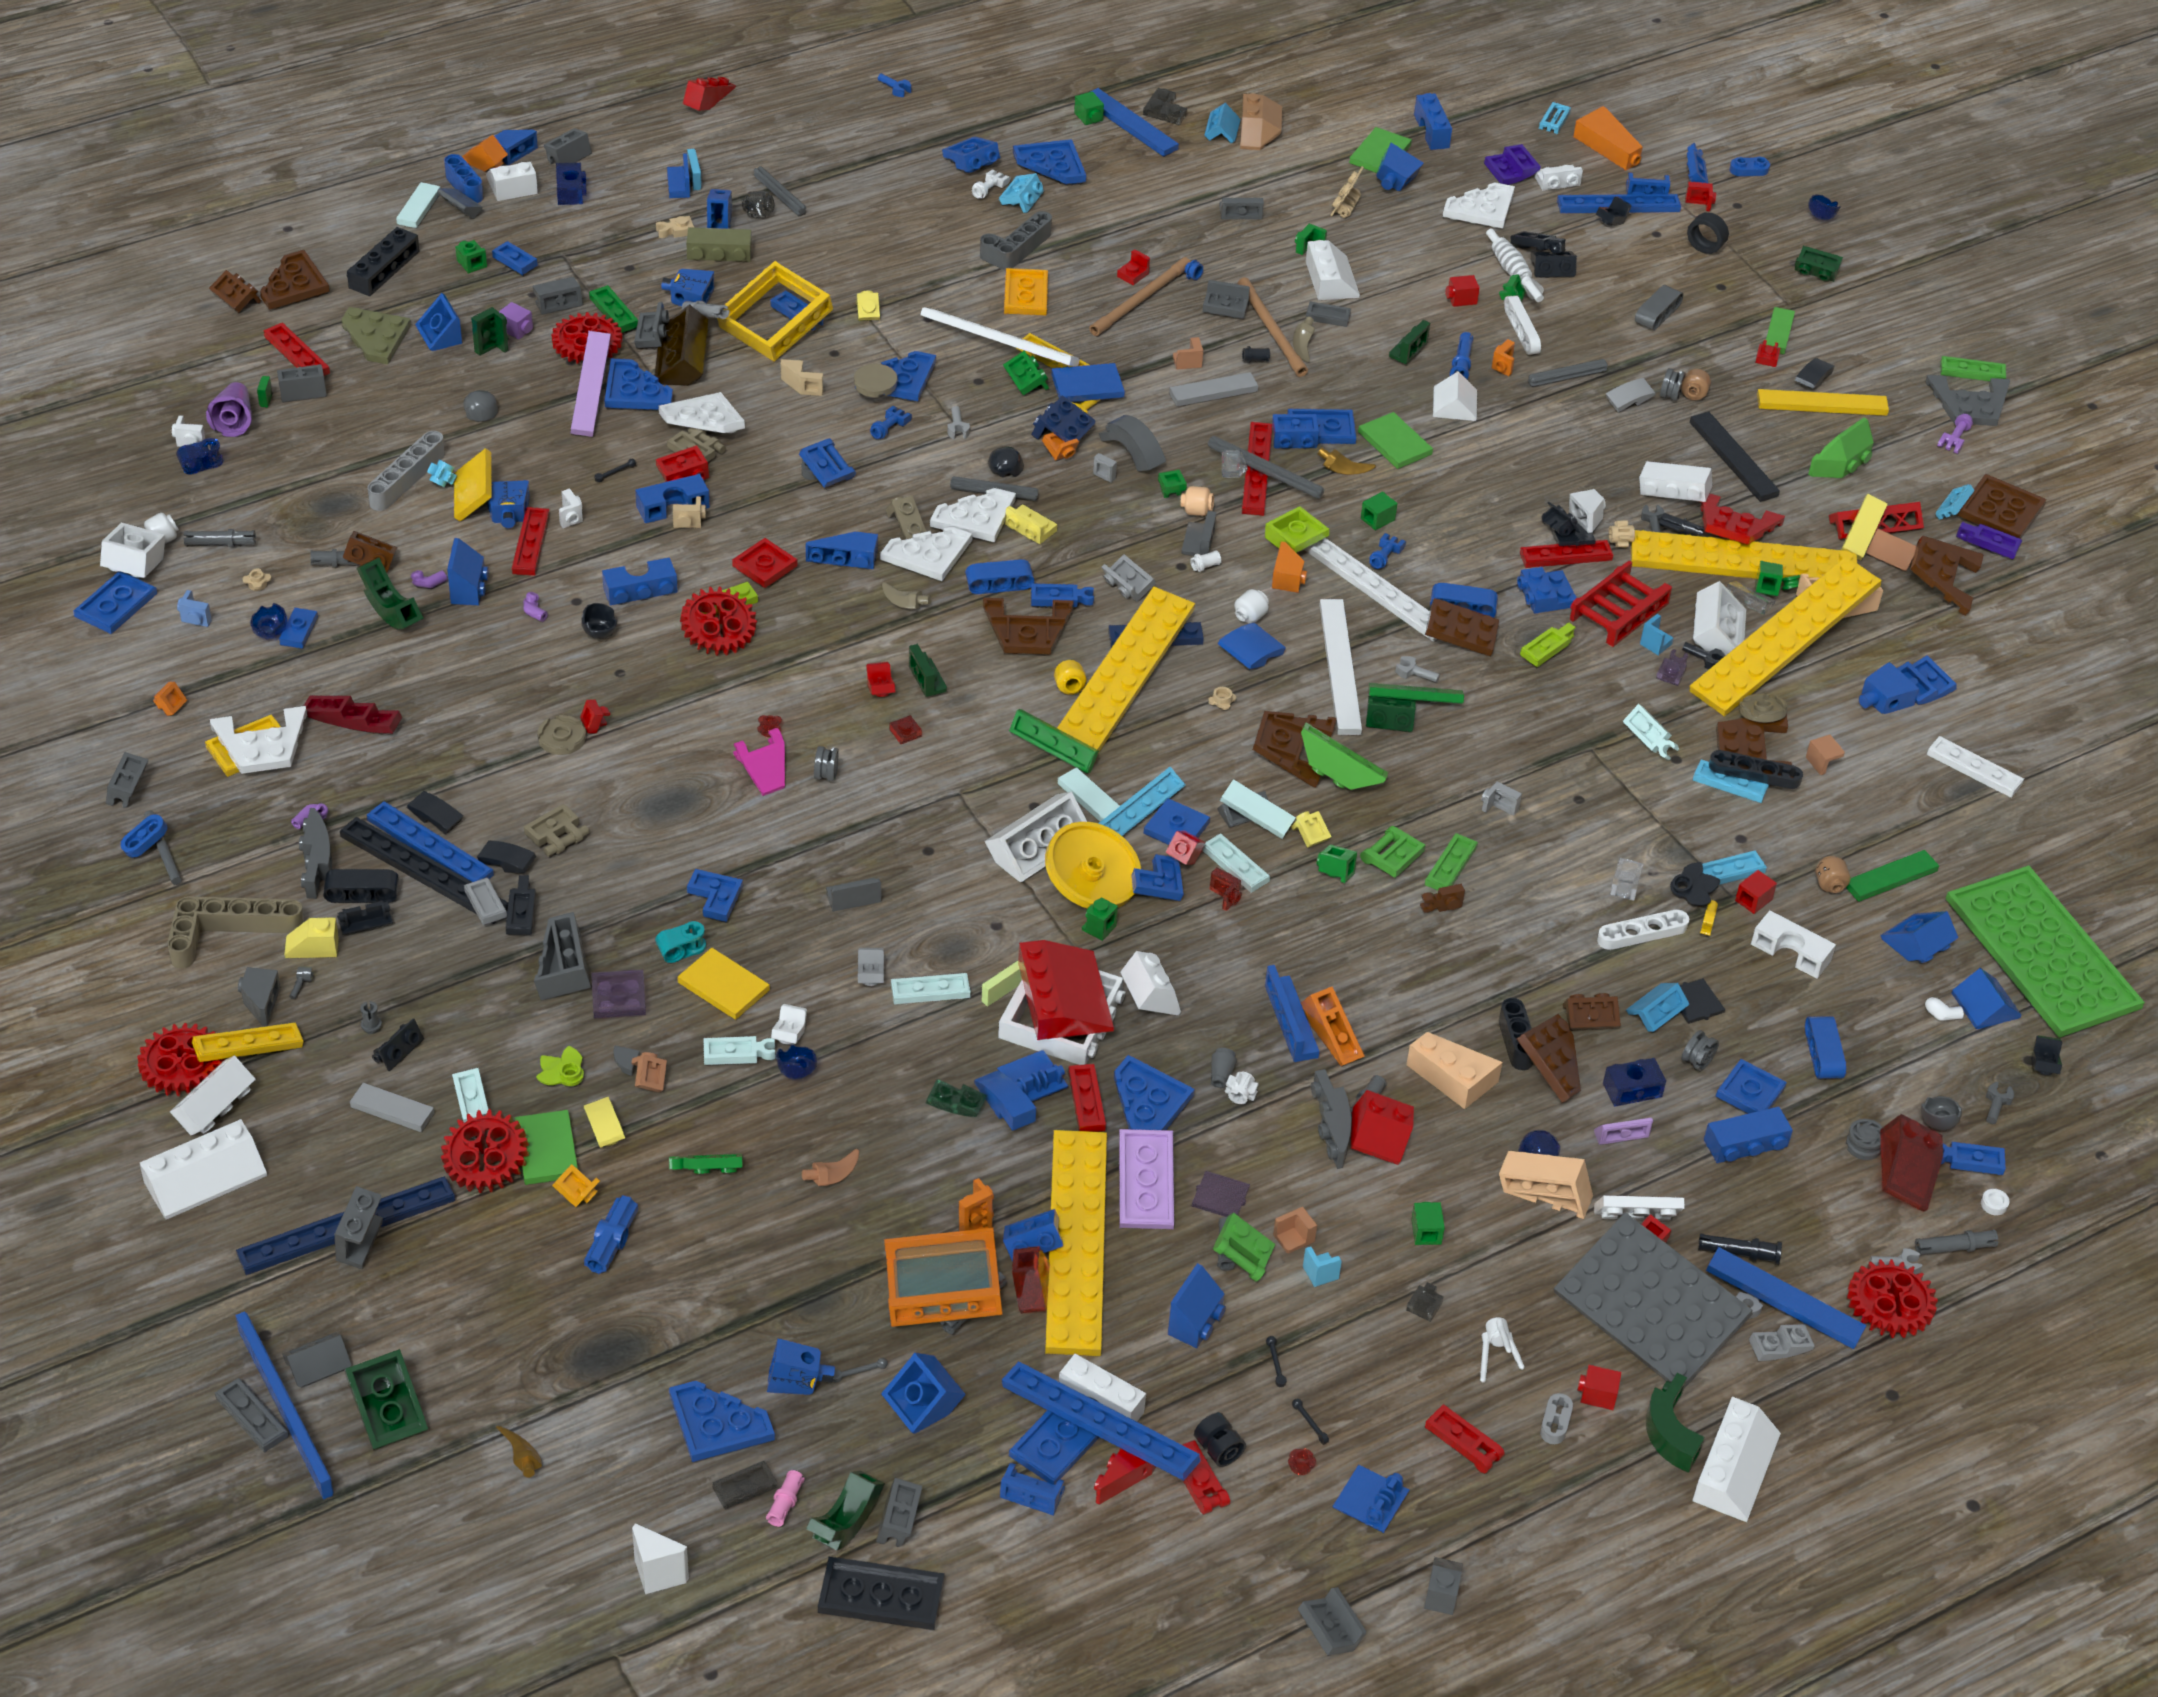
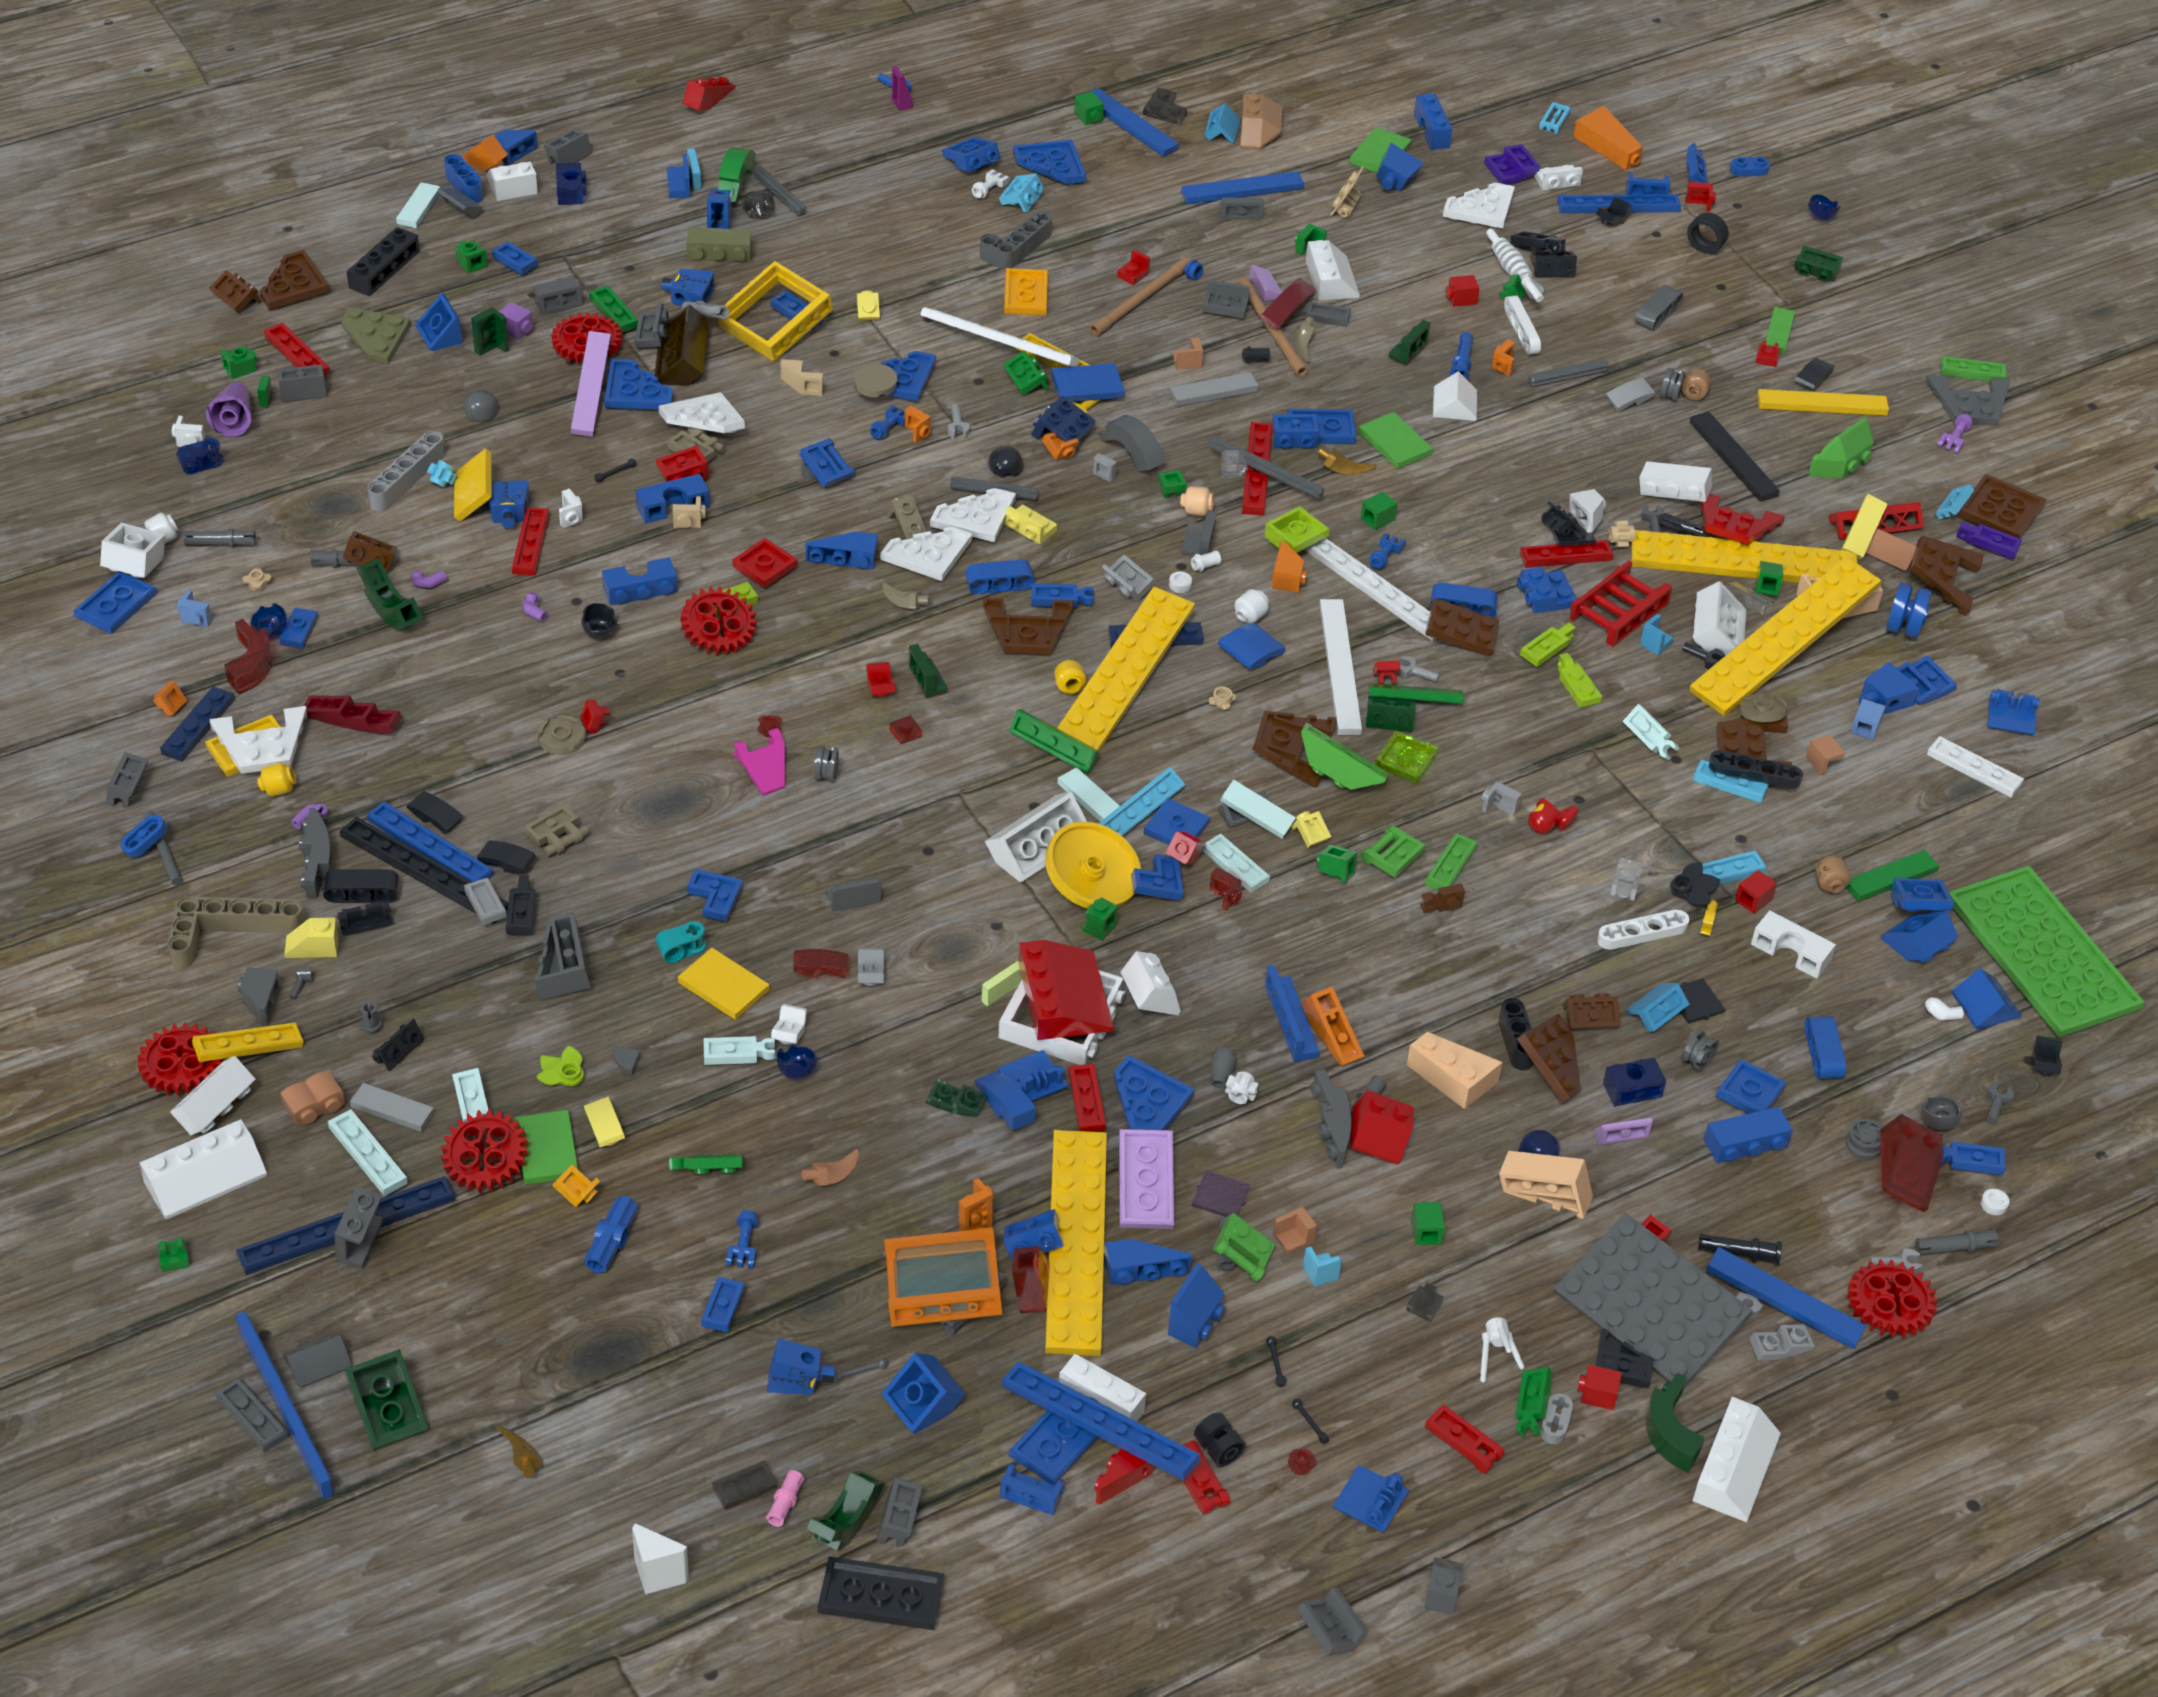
blue slope [447,538,489,605] -> none
clear purple plate [592,970,646,1018] -> none
nougat bracket [631,1052,667,1092] -> none
tan plate [656,216,694,238] -> none
blue plate [669,1381,775,1462] -> none
light aqua tile [891,973,970,1004] -> none
white plate [1594,1196,1684,1221] -> none
clear purple plate [1656,649,1688,686] -> none
green bush [1782,575,1801,590] -> none
none -> green tile [157,1237,190,1272]
none -> dark blue plate [160,686,235,762]
none -> green brick [220,346,257,380]
none -> clear red arch [224,619,272,695]
none -> yellow head [257,762,297,797]
none -> nougat brick [280,1070,345,1126]
none -> light aqua plate [328,1109,408,1196]
none -> blue plate [701,1277,745,1333]
none -> green arch [718,147,756,204]
none -> blue hinge [726,1210,759,1268]
none -> clear red slope [793,949,848,978]
none -> magenta slope [892,66,913,111]
none -> orange bracket [905,405,931,443]
none -> blue slope [1104,1239,1192,1285]
none -> white tile [1169,572,1192,593]
none -> blue tile [1181,171,1304,204]
none -> lavender slope [1250,265,1282,302]
none -> dark red slope [1260,277,1316,330]
none -> red tile [1373,661,1400,685]
none -> clear neon green plate [1375,730,1439,784]
none -> green plate [1515,1367,1553,1438]
none -> red piece [1528,798,1579,834]
none -> lime hinge [1557,653,1602,708]
none -> black wing [1595,1328,1654,1388]
none -> medium blue brick [1851,699,1885,740]
none -> blue wheel [1886,582,1932,639]
none -> blue plate [1891,878,1954,912]
none -> blue hinge [1988,689,2040,735]

